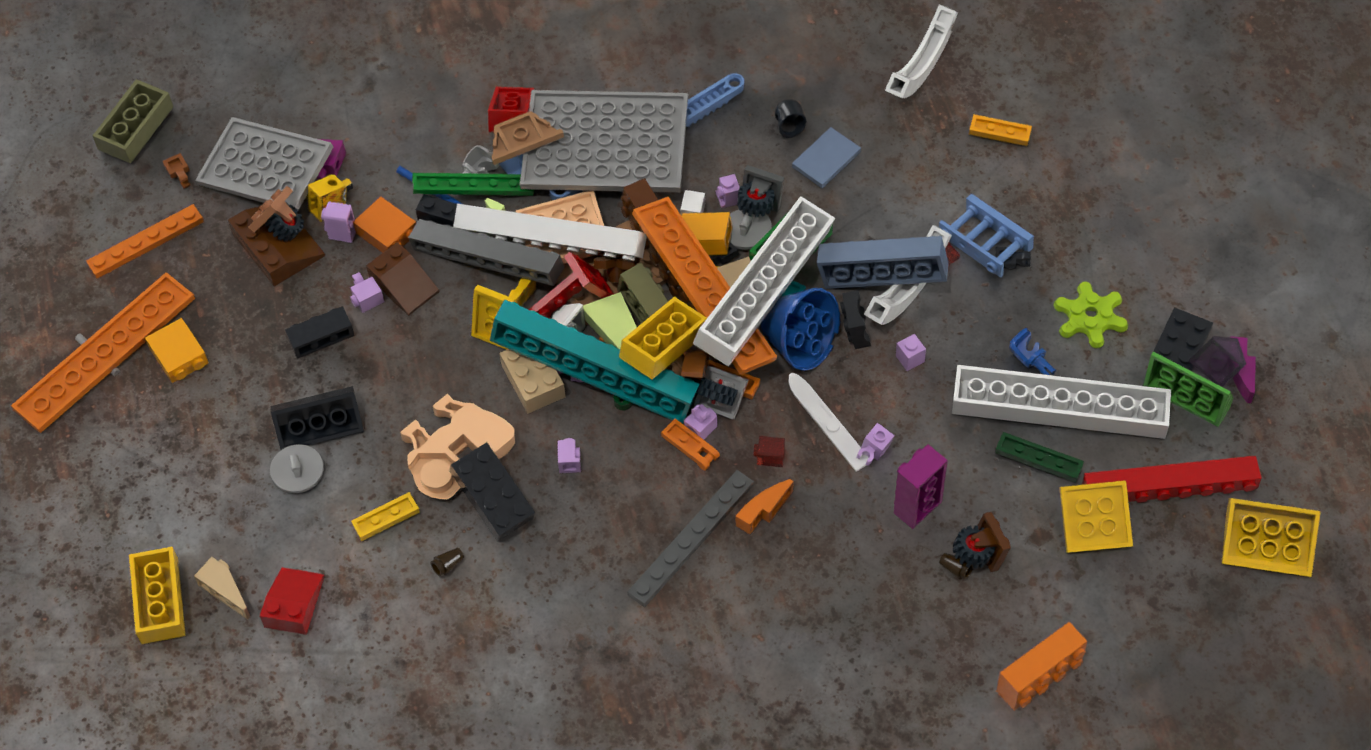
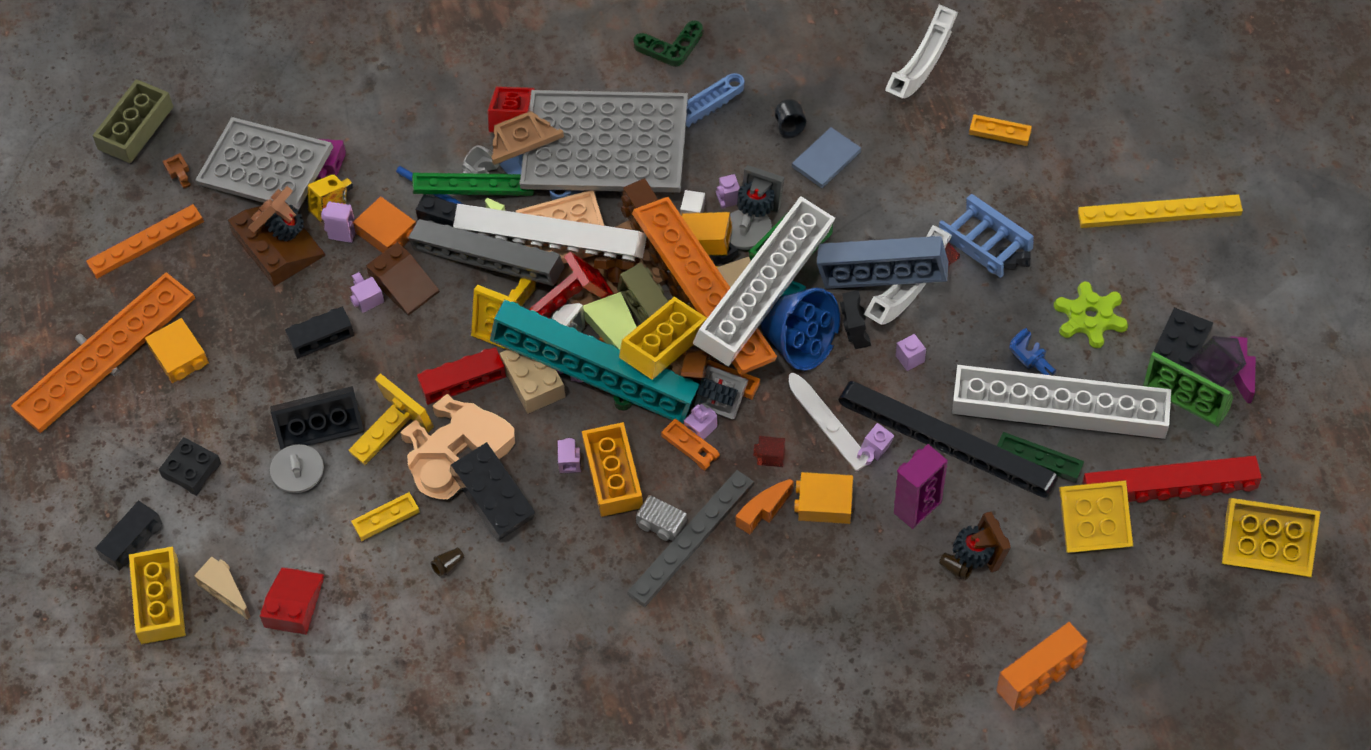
none -> black brick [95,500,162,571]
none -> black brick [158,437,221,496]
none -> yellow piece [348,373,434,466]
none -> red brick [417,347,506,405]
none -> light orange brick [582,422,643,517]
none -> dark green beam [633,21,703,67]
none -> light grey brick [636,495,687,541]
none -> light orange brick [794,472,853,524]
none -> black beam [838,381,1058,498]
none -> yellow plate [1078,194,1243,228]

